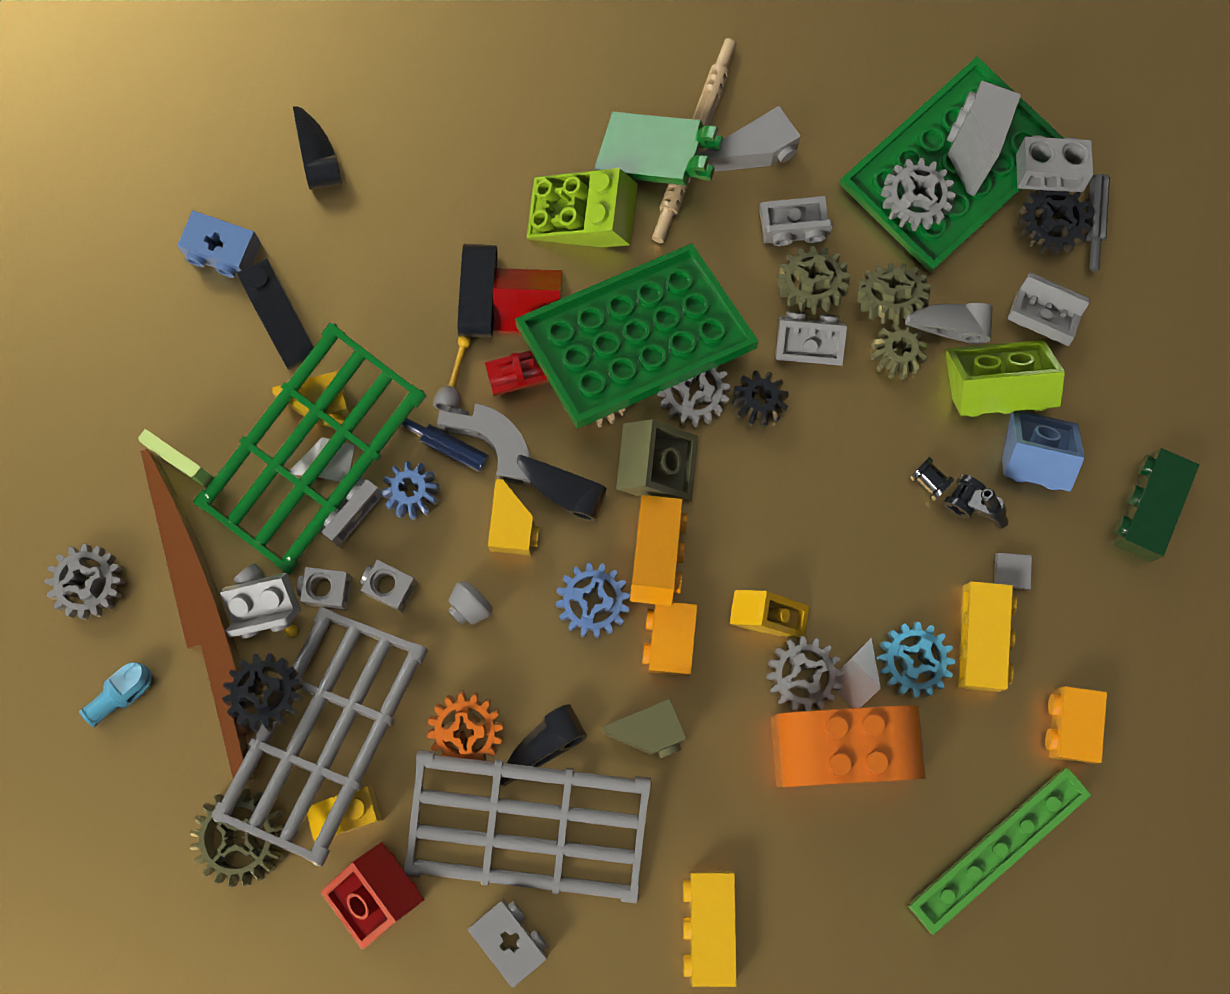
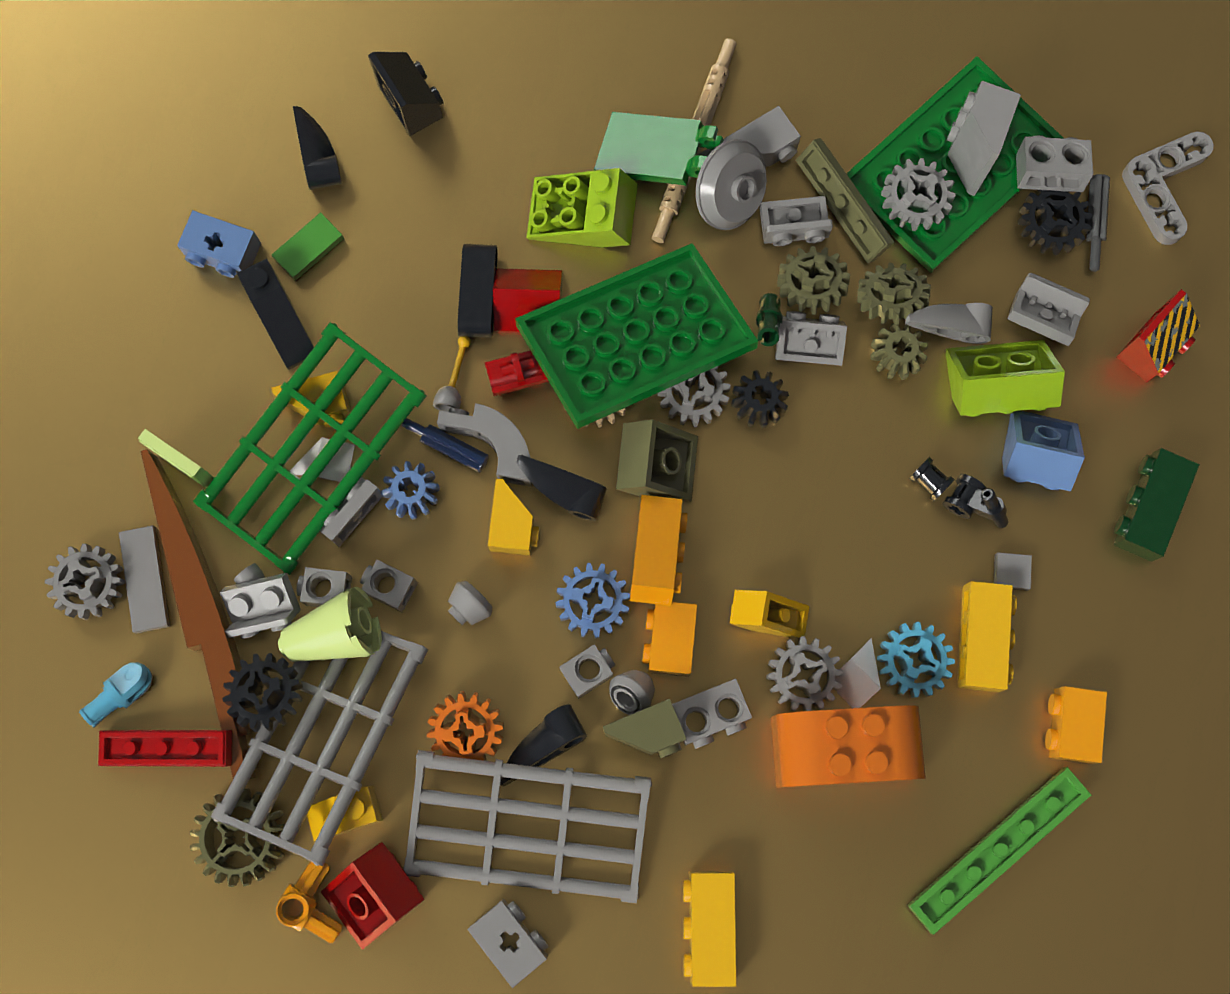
none -> red tile [98,730,232,767]
none -> light grey tile [119,525,170,634]
none -> bright green tile [272,212,344,281]
none -> light orange axle [276,862,343,943]
none -> yellowish green cone [278,587,382,662]
none -> black slope [368,52,443,136]
none -> light grey brick [559,644,615,699]
none -> light grey cone [609,670,655,715]
none -> light grey brick [672,679,752,749]
none -> light grey piece [696,139,767,230]
none -> dark green pin [756,293,783,346]
none -> olive tile [796,138,894,263]
none -> slope [1116,289,1200,382]
none -> light grey beam [1122,131,1214,245]

